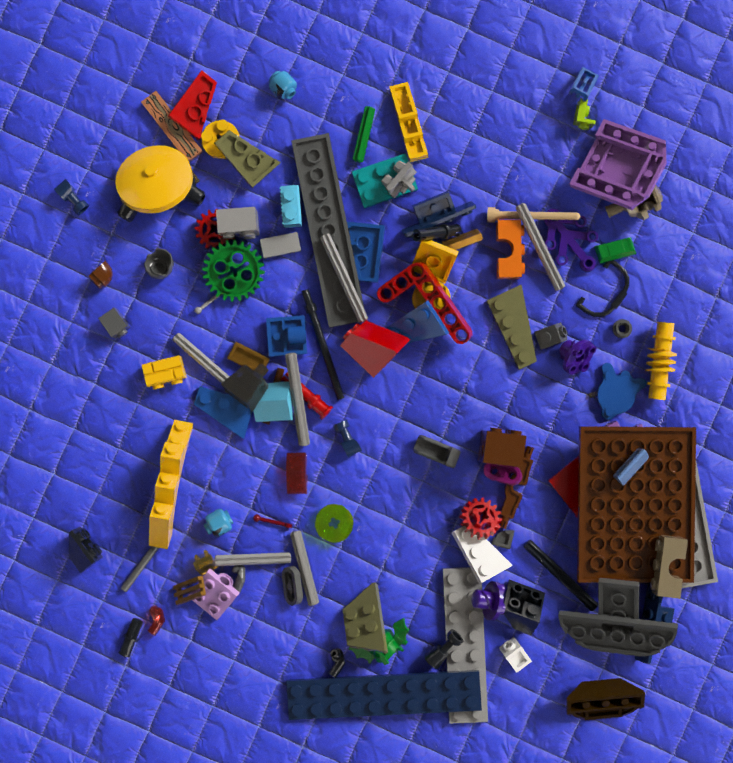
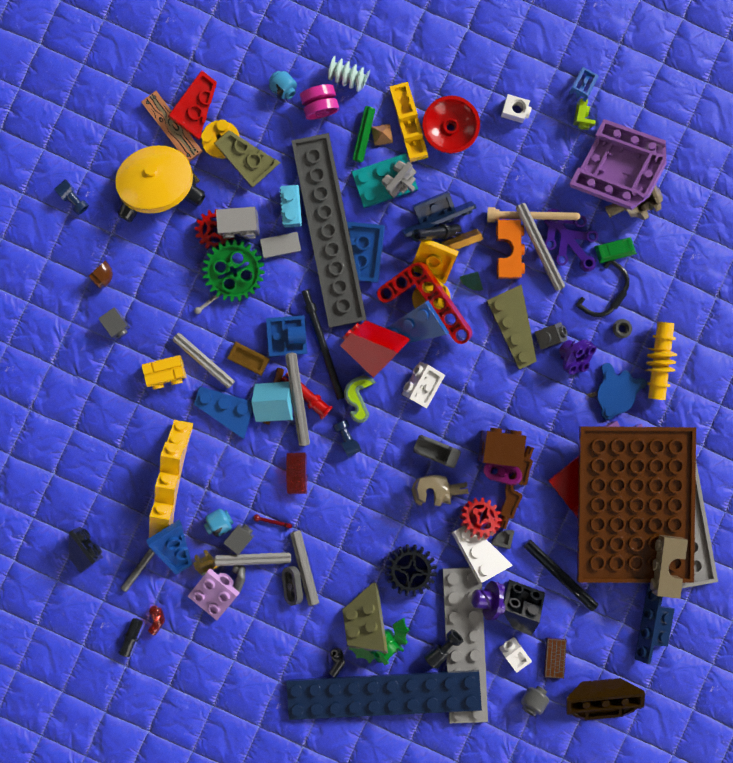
dark grey hair [144,248,174,279] -> none
pearl gold tile [173,576,206,605] -> none
clear smoke torso [221,363,269,412] -> none
clear neon green plate [315,504,354,543] -> none
light grey axle [320,233,368,323] -> none
dark grey plate [558,578,678,656] -> none
medium blue slope [613,448,649,485] -> none
none -> blue wing [146,519,192,575]
none -> dark grey brick [224,524,255,555]
none -> dark pink wheel [300,84,340,120]
none -> light aqua piece [328,56,370,92]
none -> animal [344,376,376,423]
none -> medium nougat slope [371,124,393,146]
none -> black gear [385,544,437,596]
none -> white bracket [402,362,445,408]
none -> dark tan piece [411,475,469,506]
none -> red dish [422,96,480,154]
none -> tile [459,271,483,291]
none -> white brick [501,94,532,123]
none -> dark grey head [521,686,549,717]
none -> reddish brown tile [544,638,567,679]

